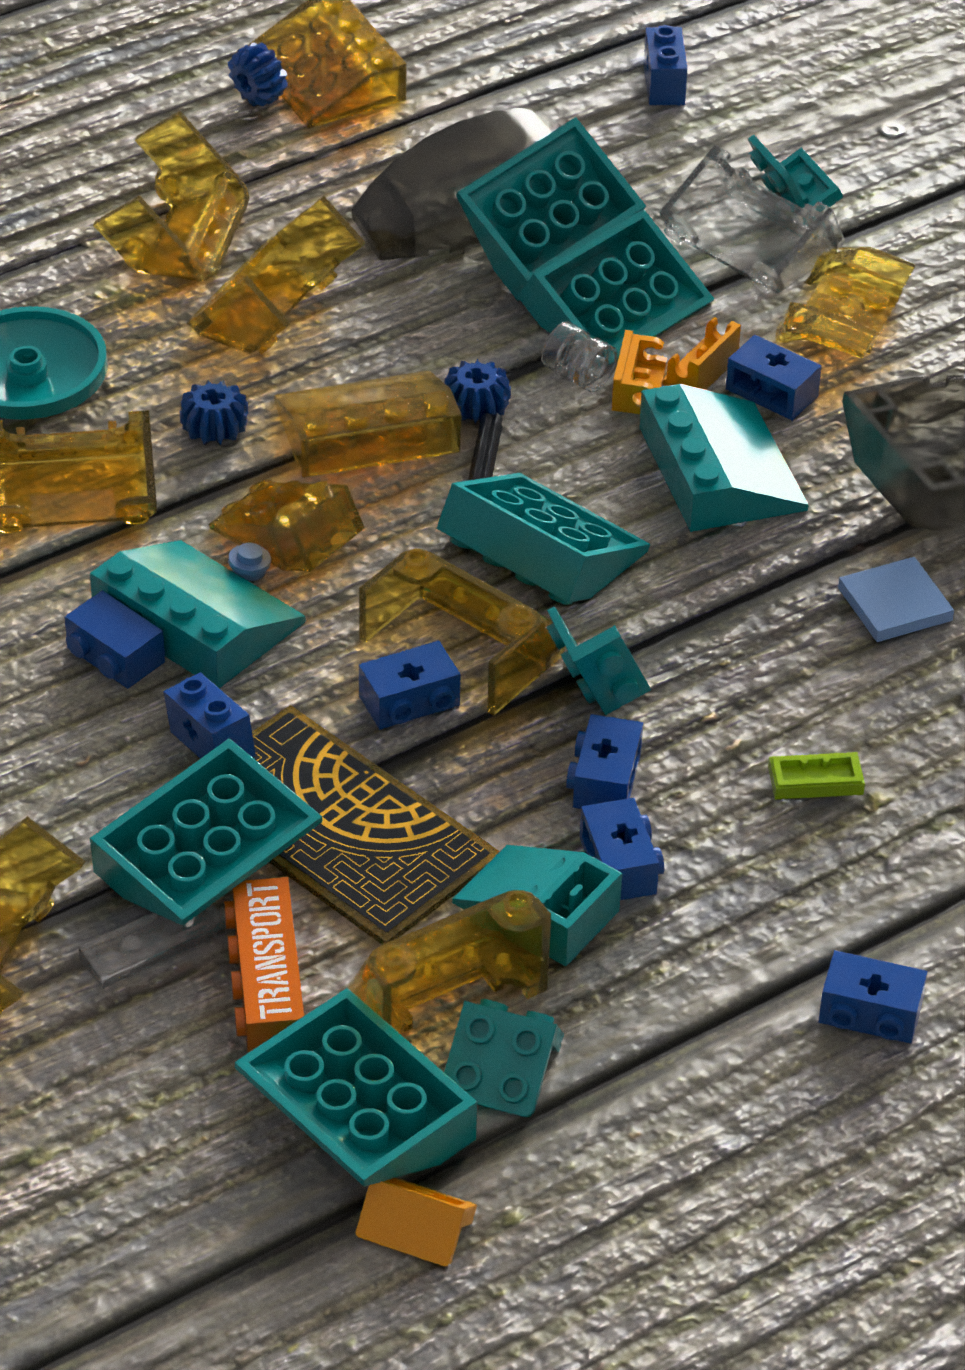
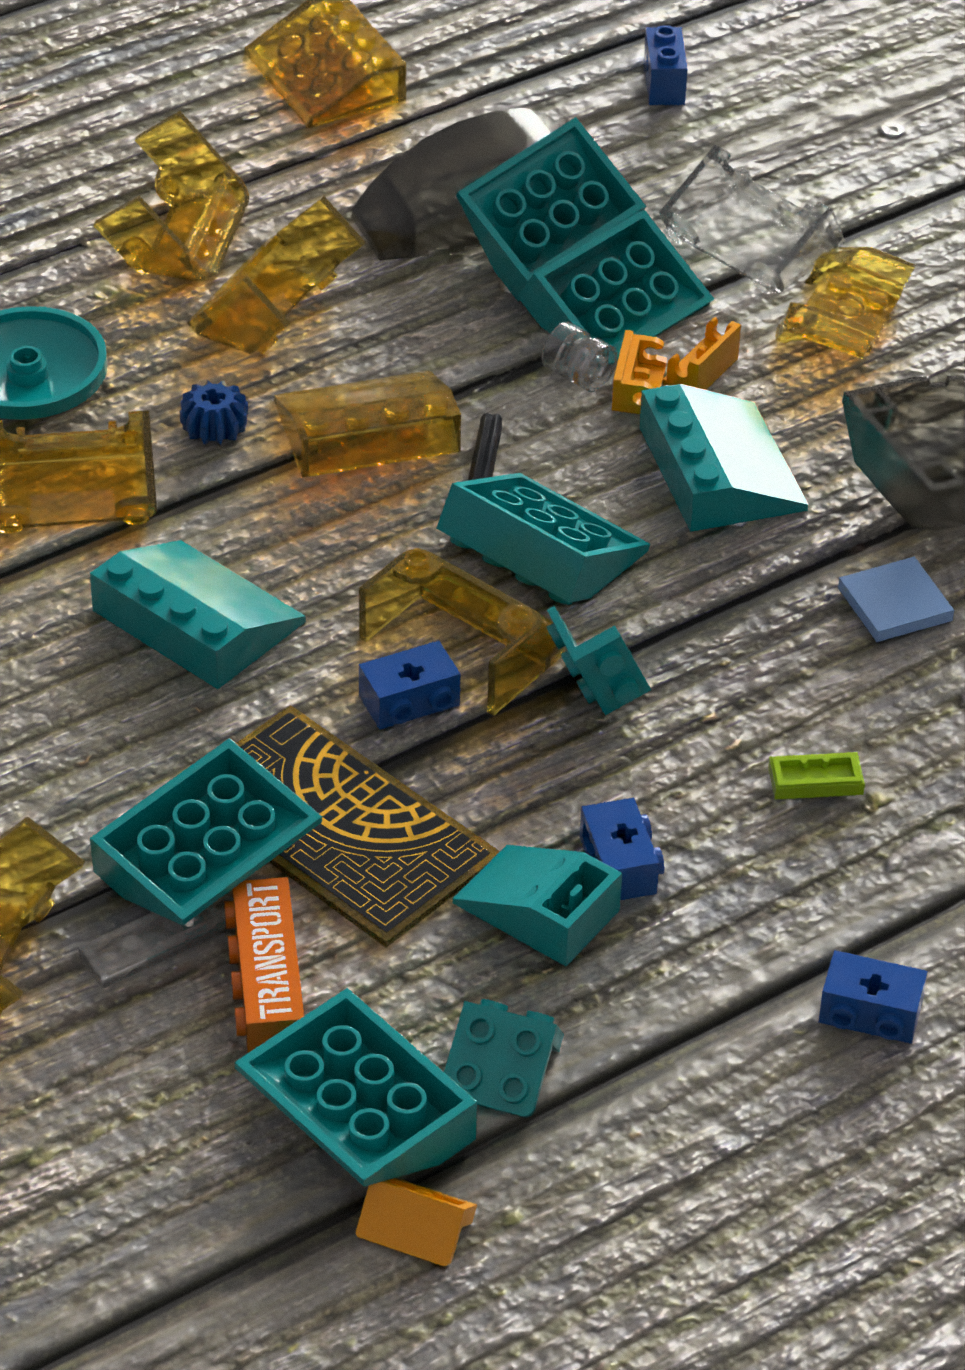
blue brick [64,590,165,689] -> none
blue brick [163,672,256,759] -> none
clear yellow slope [209,479,365,572] -> none
blue gear [228,42,288,107] -> none
medium blue plate [228,543,271,581] -> none
clear yellow windscreen [346,890,551,1034] -> none
blue gear [442,359,511,424] -> none
blue brick [566,714,643,809] -> none
blue brick [726,335,822,421] -> none
teal bracket [747,134,844,224] -> none

